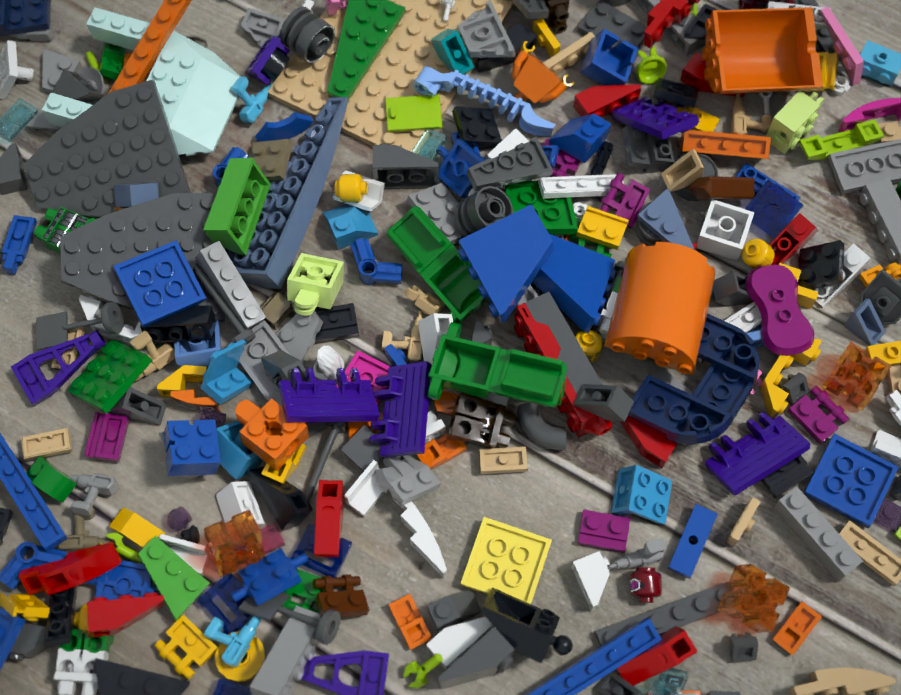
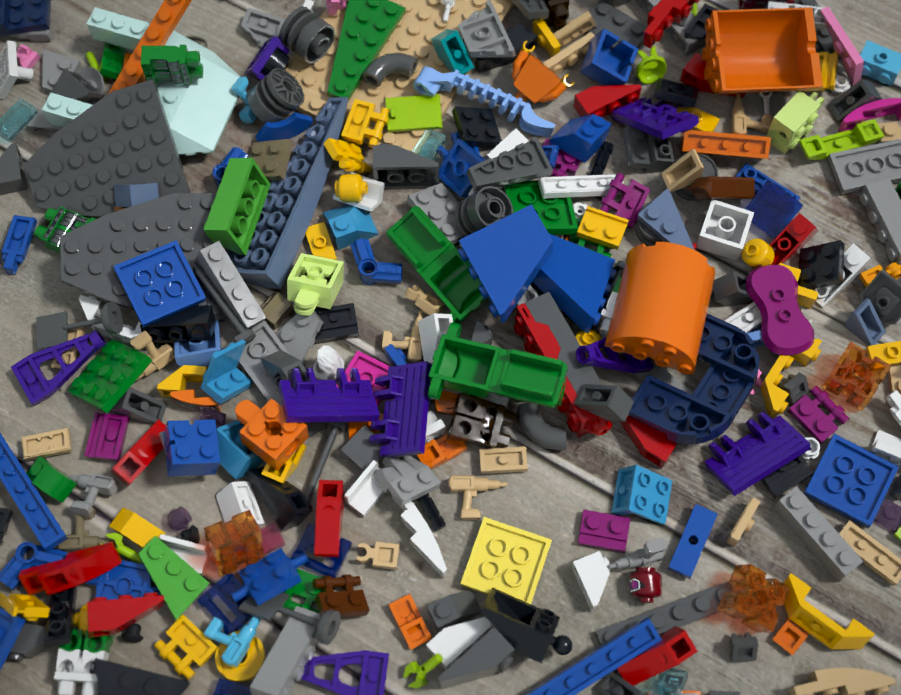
none -> bright pink tile [16,44,40,68]
none -> red slope [110,419,166,487]
none -> black piece [121,623,143,643]
none -> green hips [141,45,203,86]
none -> dark grey wheel [247,68,304,123]
none -> yellow plate [306,222,337,260]
none -> yellow plate [323,138,372,175]
none -> yellow plate [341,99,389,148]
none -> tan plate [356,542,400,570]
none -> dark grey cylinder [362,53,418,87]
none -> black axle [417,493,445,531]
none -> tan piece [449,475,507,520]
none -> tan plate [553,11,596,48]
none -> dark purple plate [576,337,654,374]
none -> yellow slope [778,573,875,649]
none -> white plate [801,437,820,459]
none -> dark grey slope [828,79,882,122]

